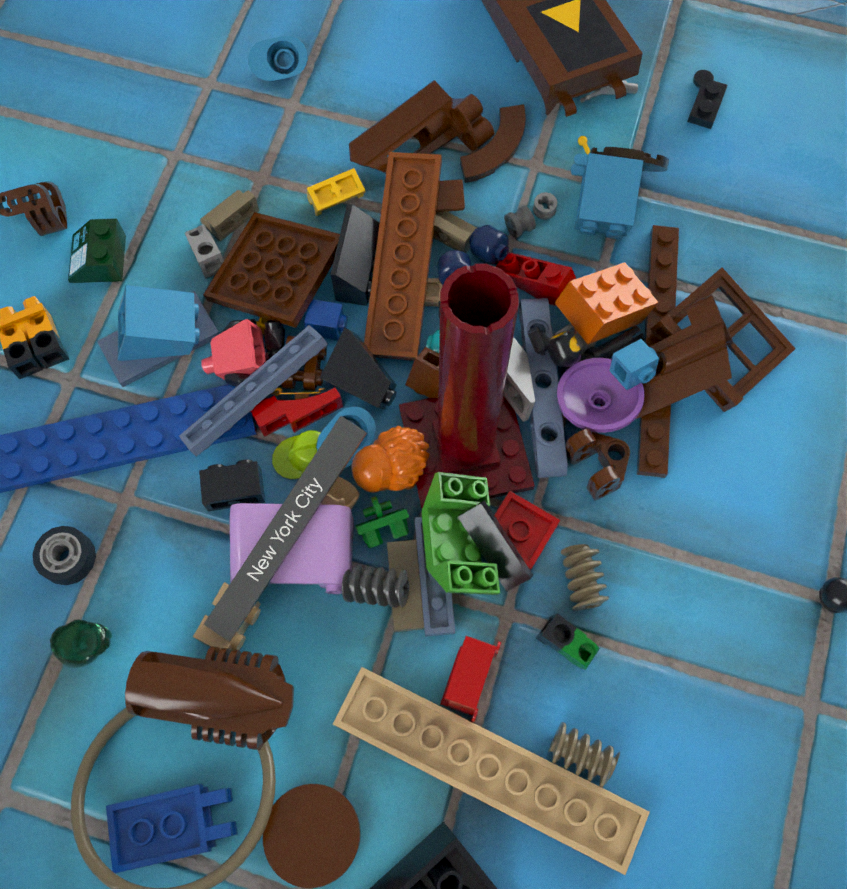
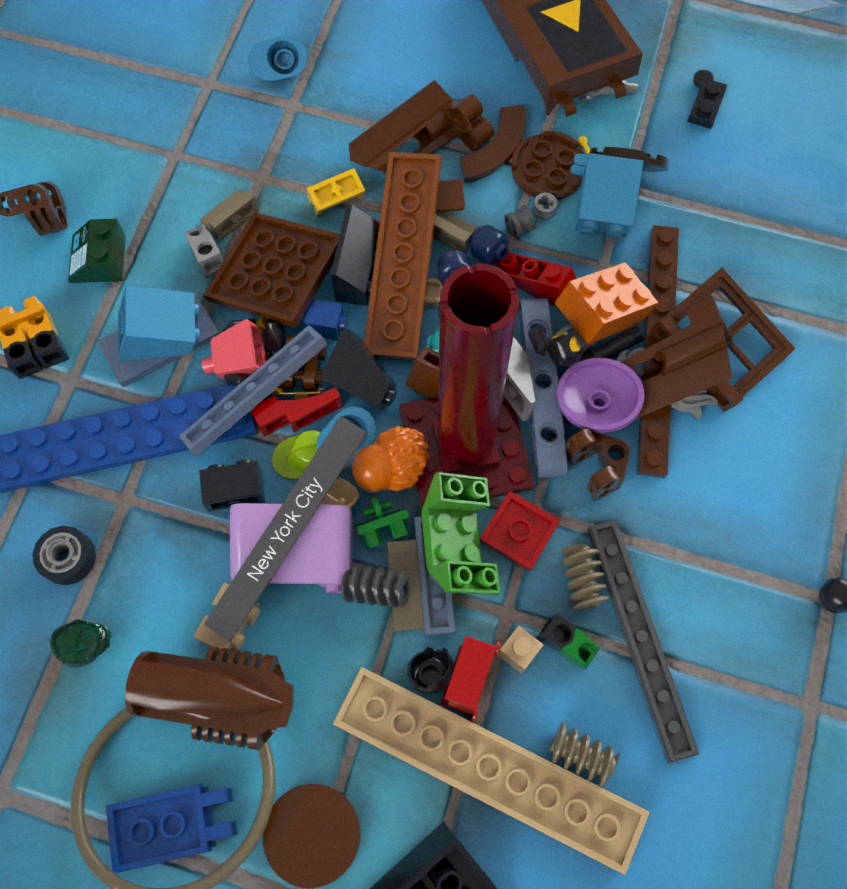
black tile [458,500,533,591] -> none
dark azure brick [610,339,659,390] -> none
none -> black hair [407,646,454,694]
none -> tan brick [498,626,543,674]
none -> reddish brown tile [511,131,584,200]
none -> dark grey tile [587,519,700,764]
none -> light grey piece [670,389,718,419]

